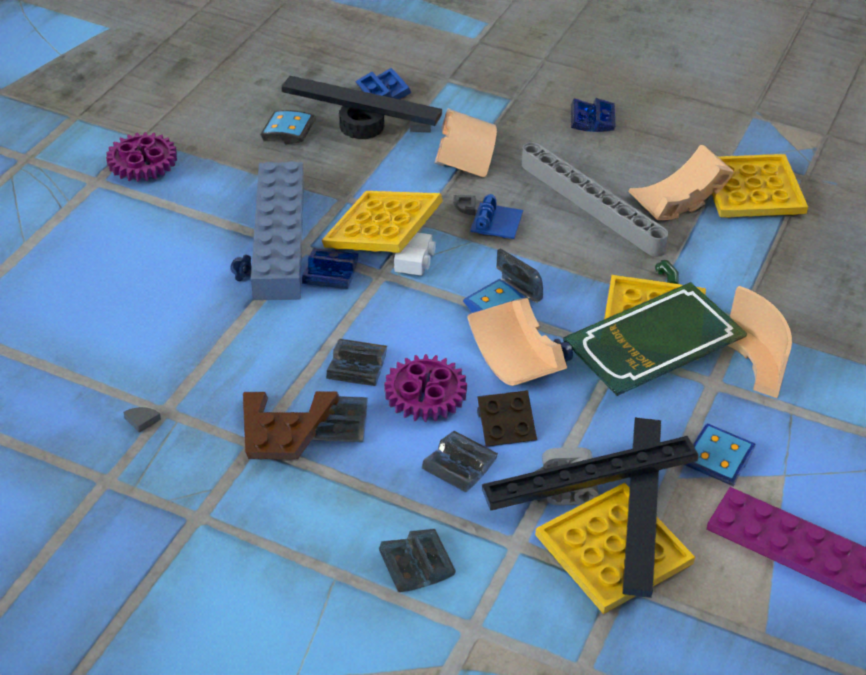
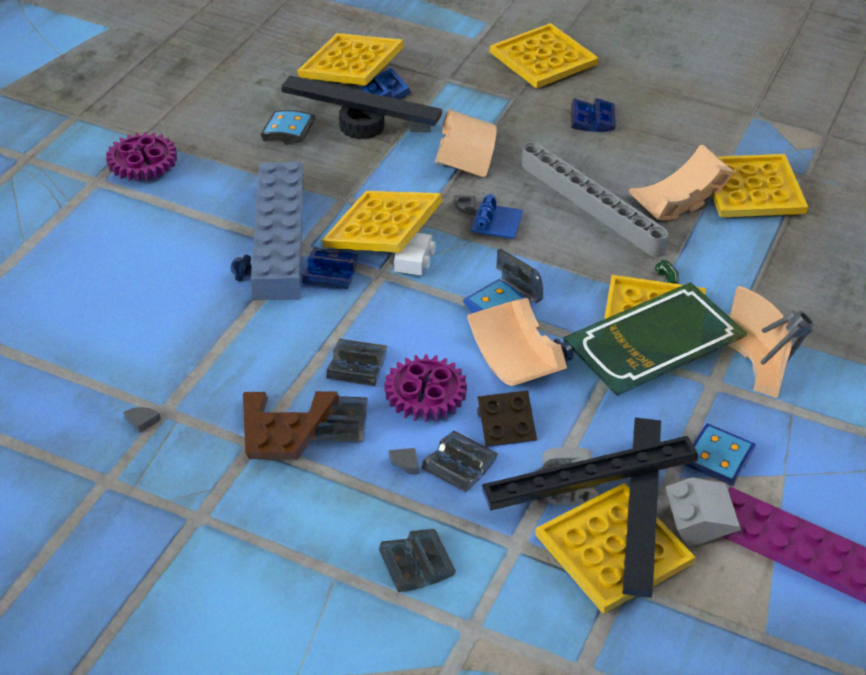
none -> yellow plate [297,33,404,86]
none -> dark grey tile [389,448,419,474]
none -> yellow plate [489,23,599,89]
none -> light grey slope [666,477,741,548]
none -> dark grey plant [761,311,814,365]

